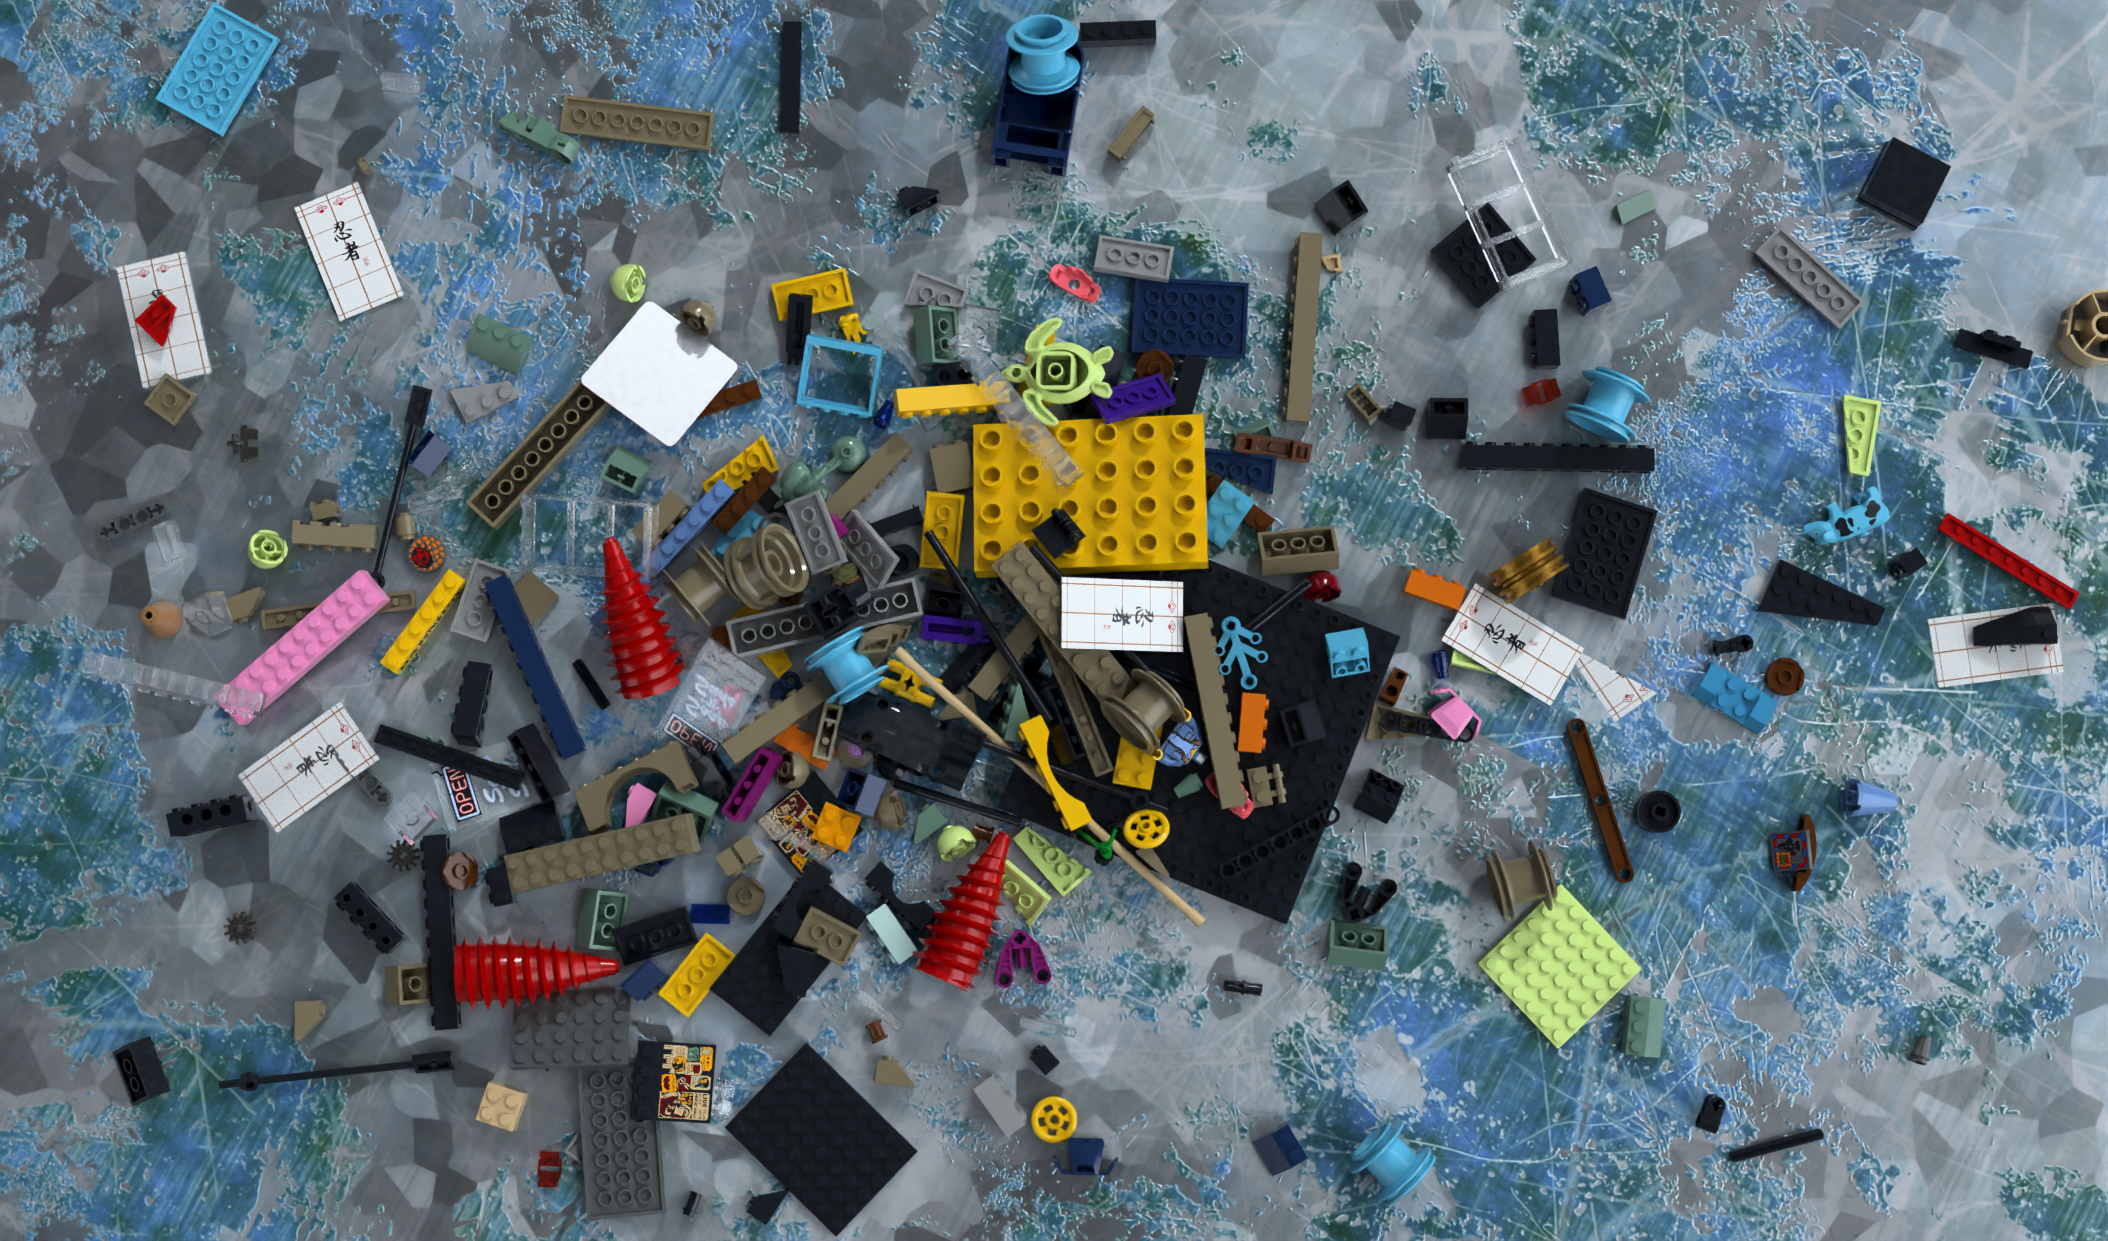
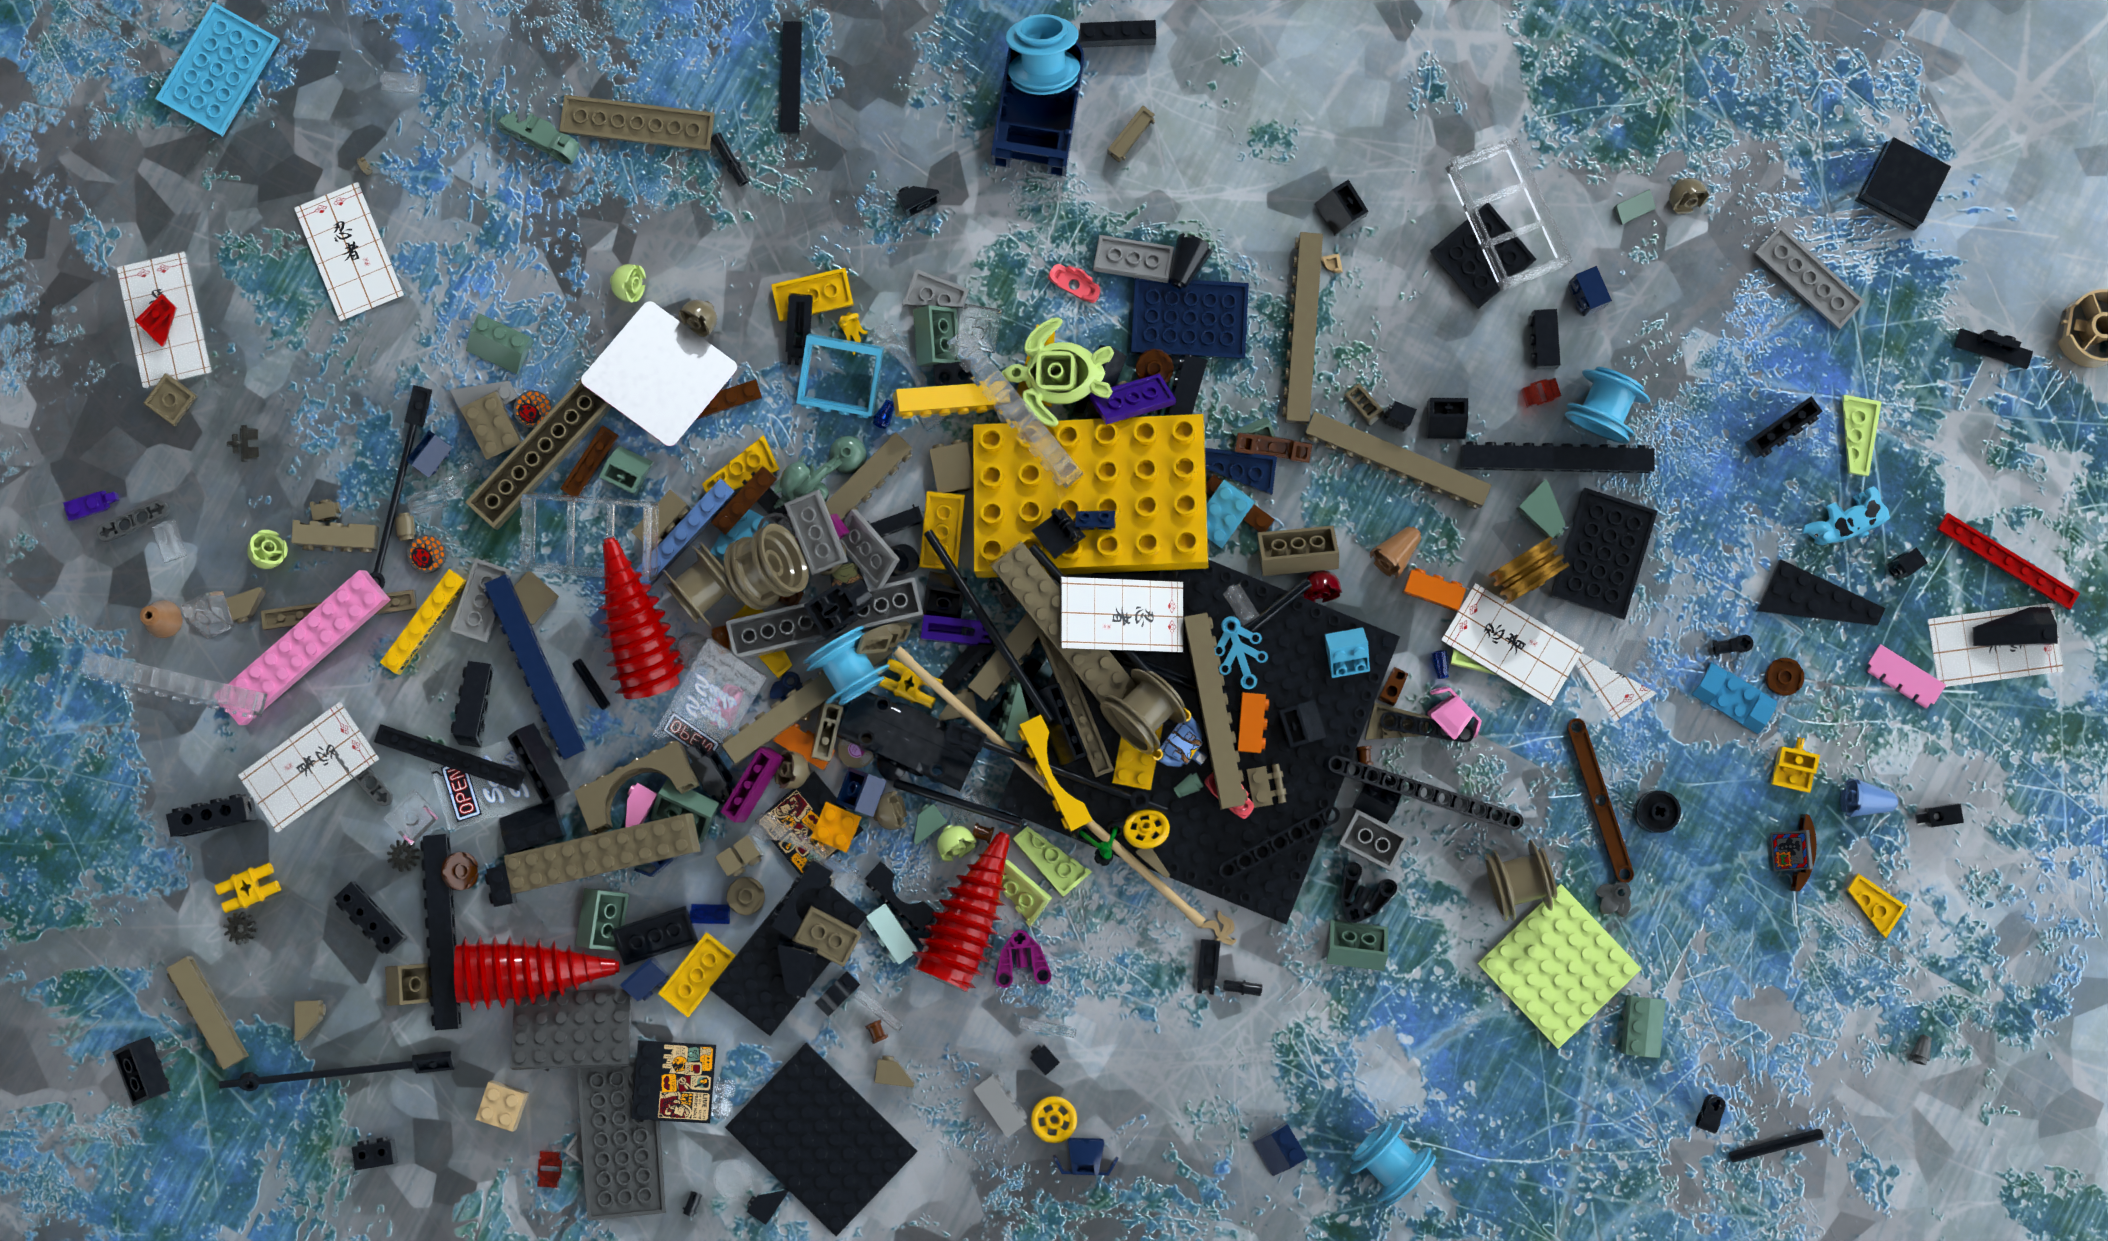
none -> dark purple hinge [63,491,119,522]
none -> dark tan brick [166,956,249,1070]
none -> yellow pin [215,863,281,913]
none -> black brick [352,1136,398,1171]
none -> dark tan brick [460,390,522,460]
none -> tile [513,390,552,429]
none -> reddish brown plate [560,425,619,500]
none -> black pin [711,132,749,187]
none -> black brick [815,971,860,1017]
none -> dark blue hinge [1075,511,1116,531]
none -> black cone [1169,233,1213,289]
none -> black hinge [1197,939,1221,995]
none -> tan piece [1200,911,1236,945]
none -> clear hinge [1223,584,1260,626]
none -> dark tan brick [1304,411,1491,509]
none -> black beam [1323,755,1524,830]
none -> light grey brick [1337,810,1409,871]
none -> reddish brown bush [1356,746,1374,765]
none -> medium nougat cone [1370,526,1421,579]
none -> sand green slope [1516,479,1566,539]
none -> dark grey plate [1596,882,1631,917]
none -> dark tan cylinder [1669,178,1709,214]
none -> black brick [1745,396,1823,458]
none -> yellow plate [1771,737,1820,793]
none -> yellow wing [1846,873,1907,938]
none -> bright pink windscreen [1867,644,1946,709]
none -> black torso [1915,803,1964,828]

